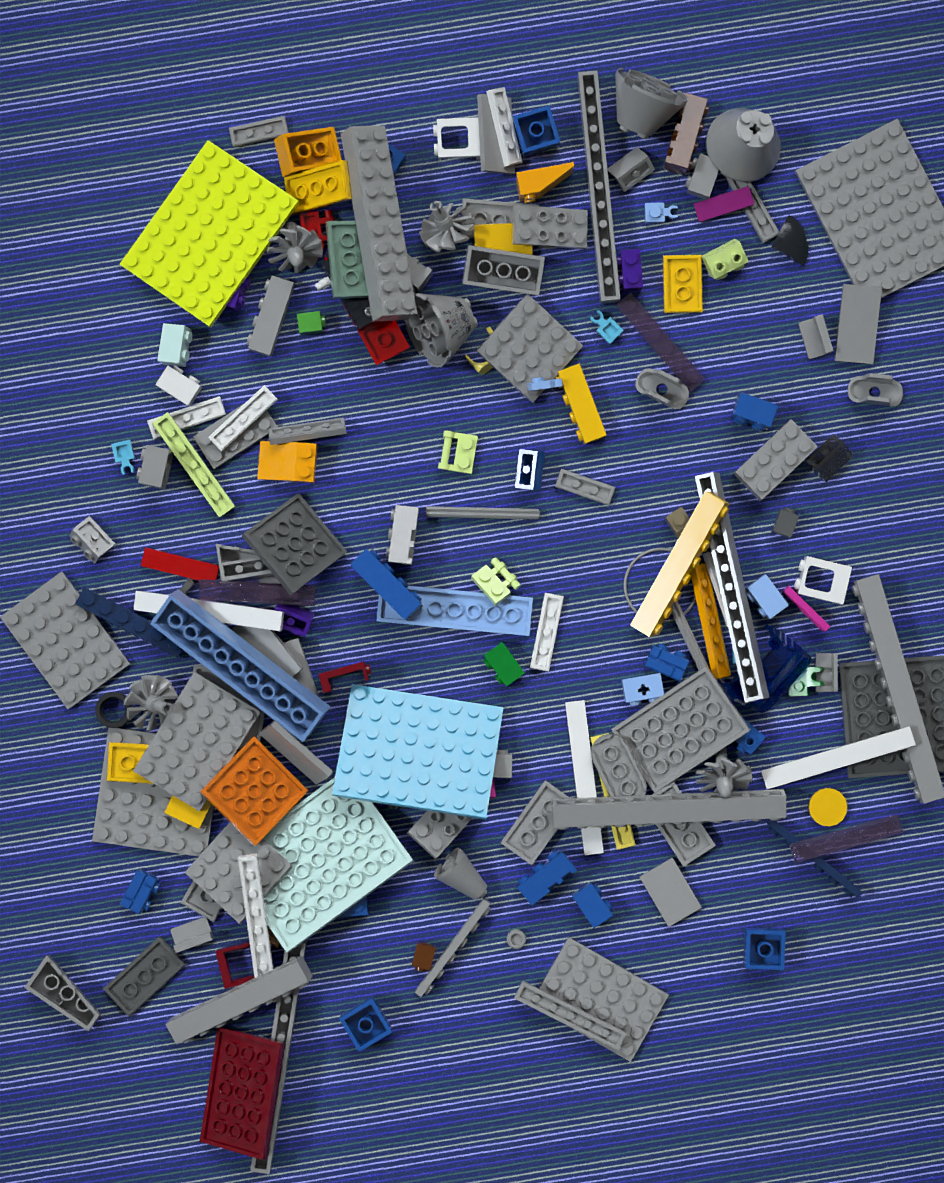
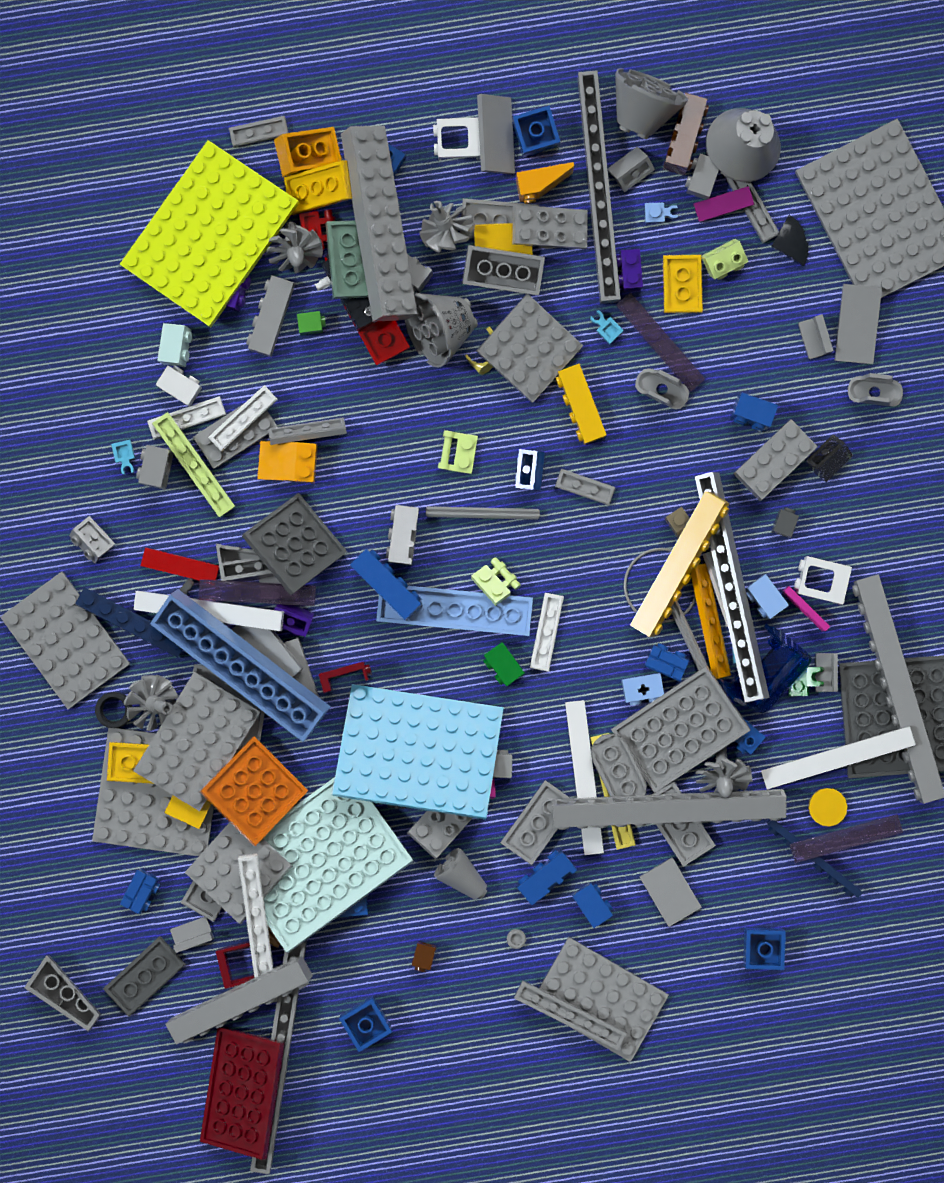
light grey tile [259,721,332,784] -> none
light grey plate [415,898,491,997] -> none
white tile [486,87,523,167] -> none
light blue plate [527,377,563,391] -> none

